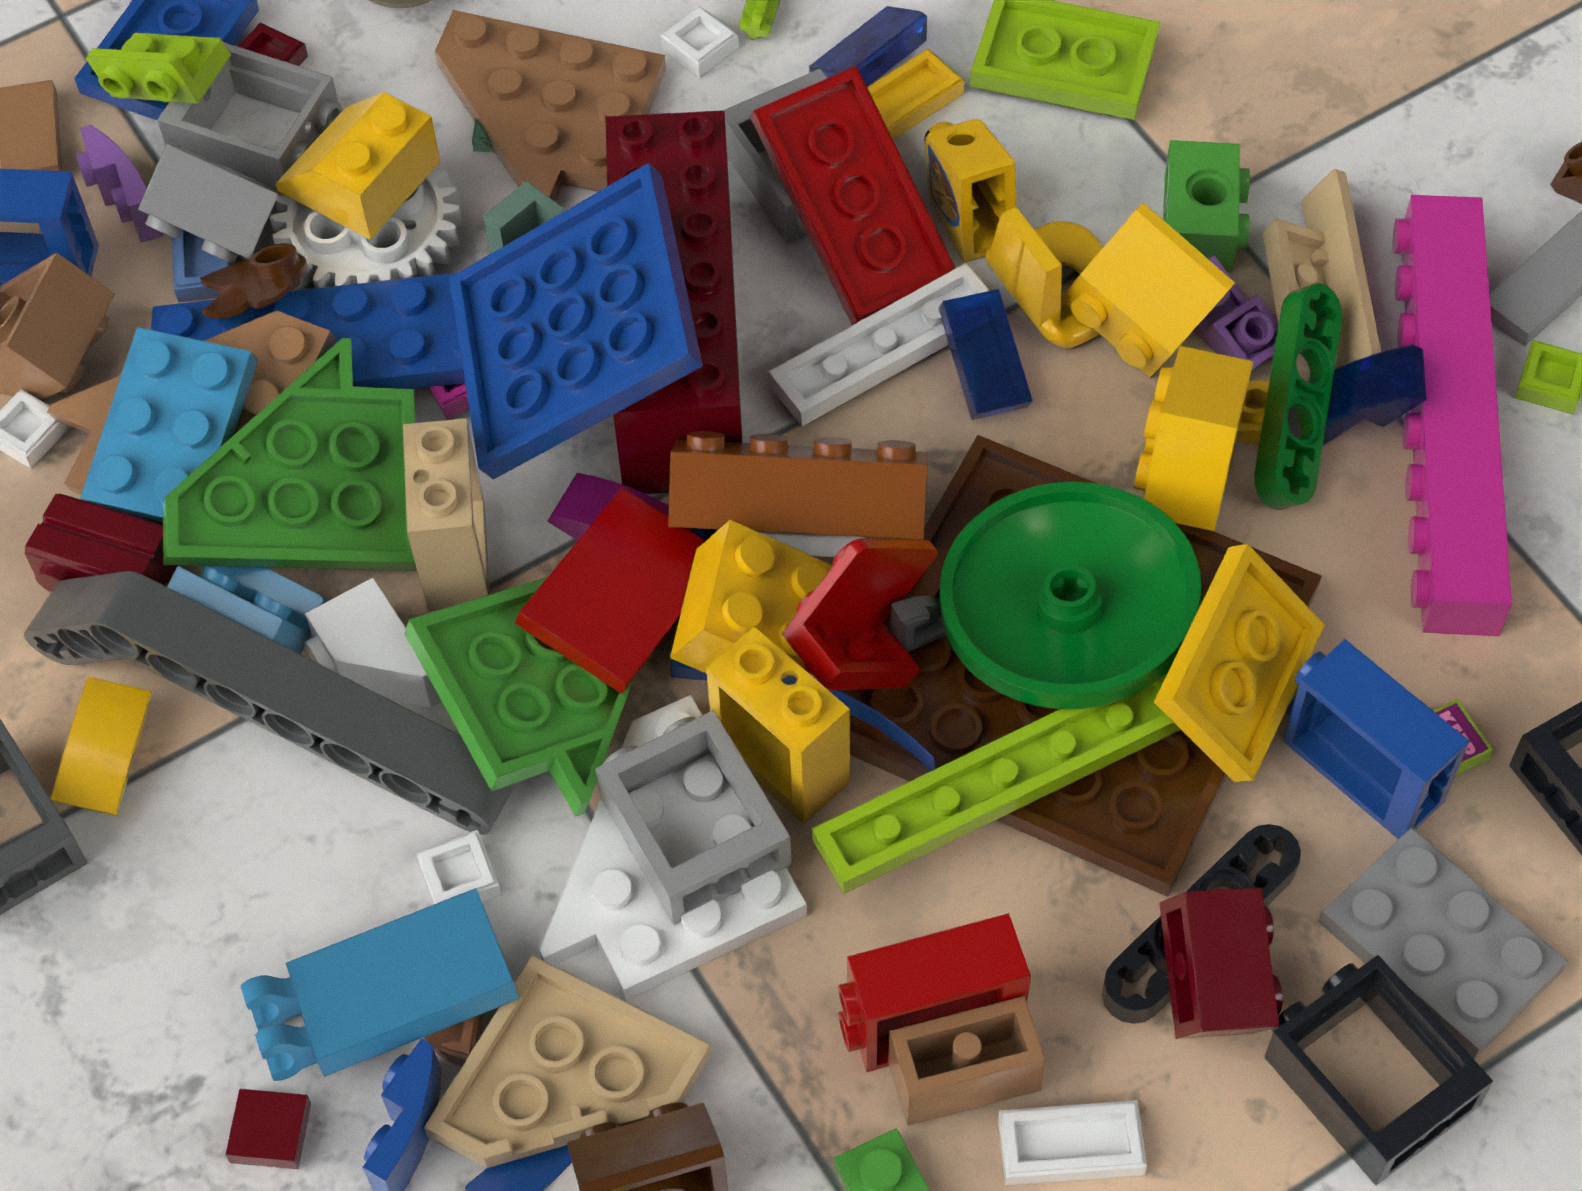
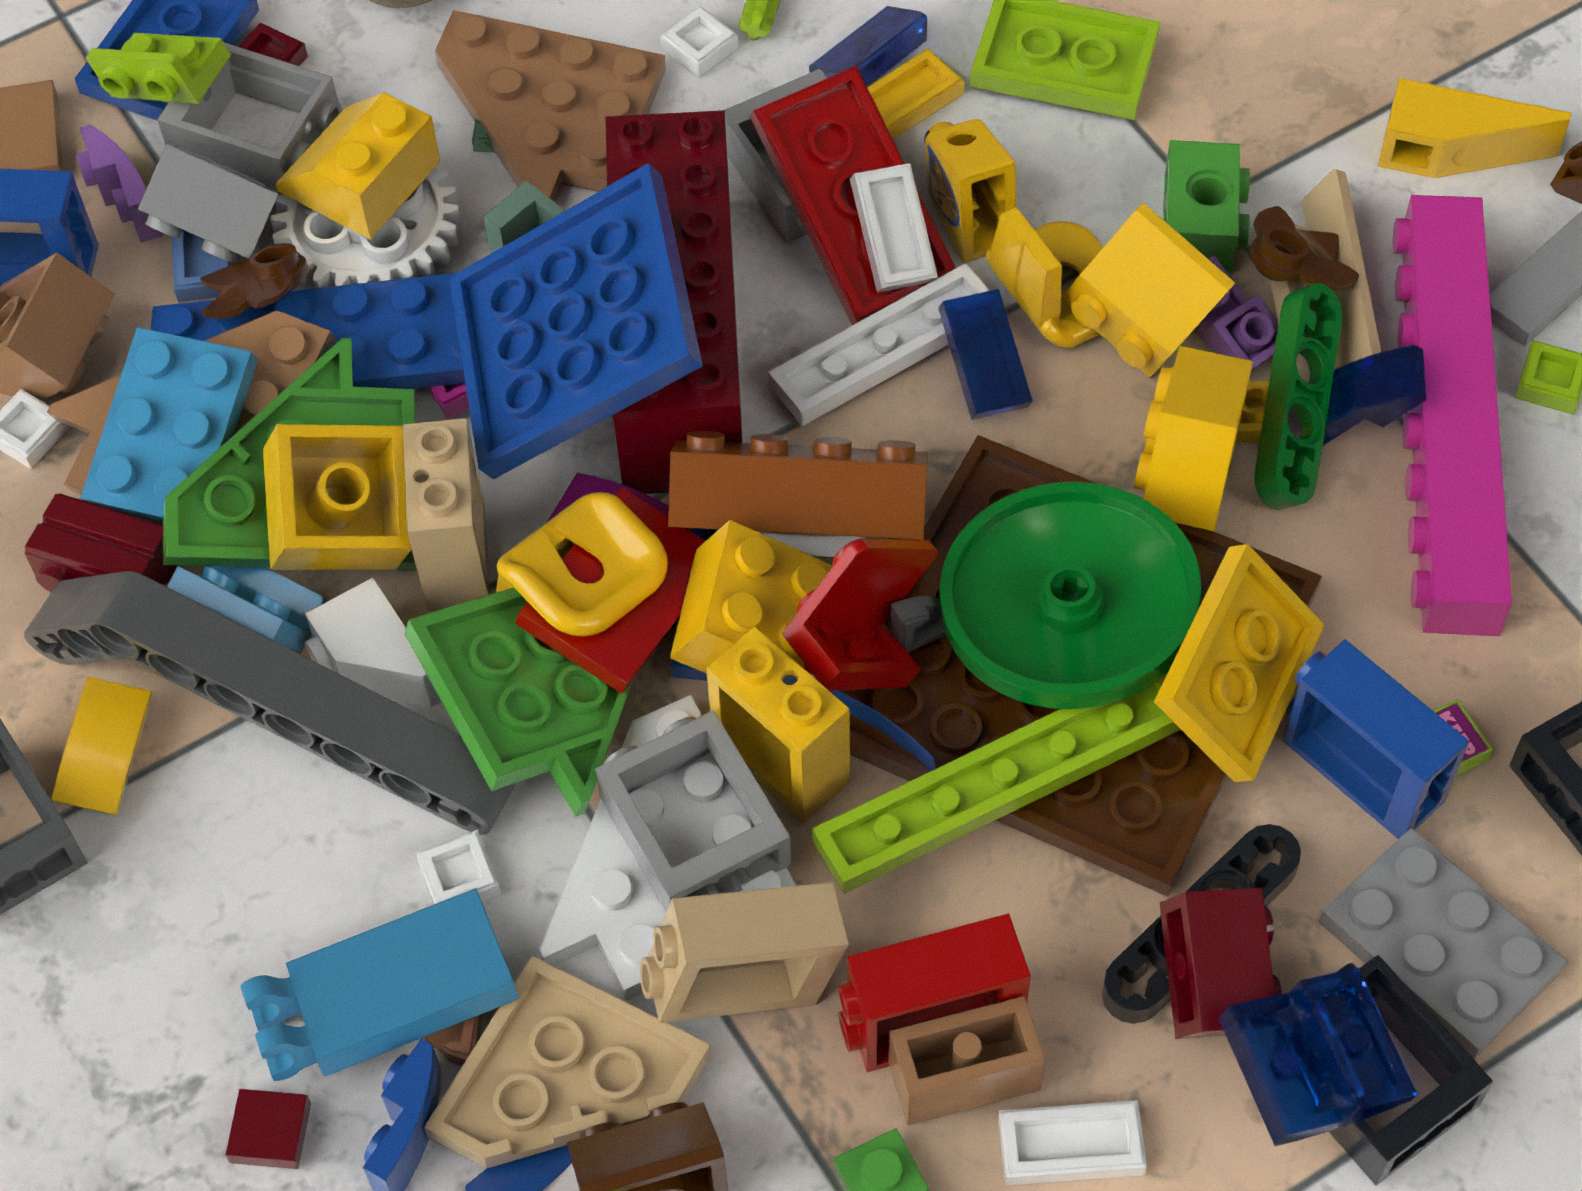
none -> yellow brick [263,424,412,570]
none -> yellow piece [496,492,668,637]
none -> tan window [640,882,849,1023]
none -> white tile [850,163,938,293]
none -> clear blue slope [1218,968,1418,1147]
none -> reddish brown plate [1249,206,1359,290]
none -> yellow slope [1378,78,1572,178]

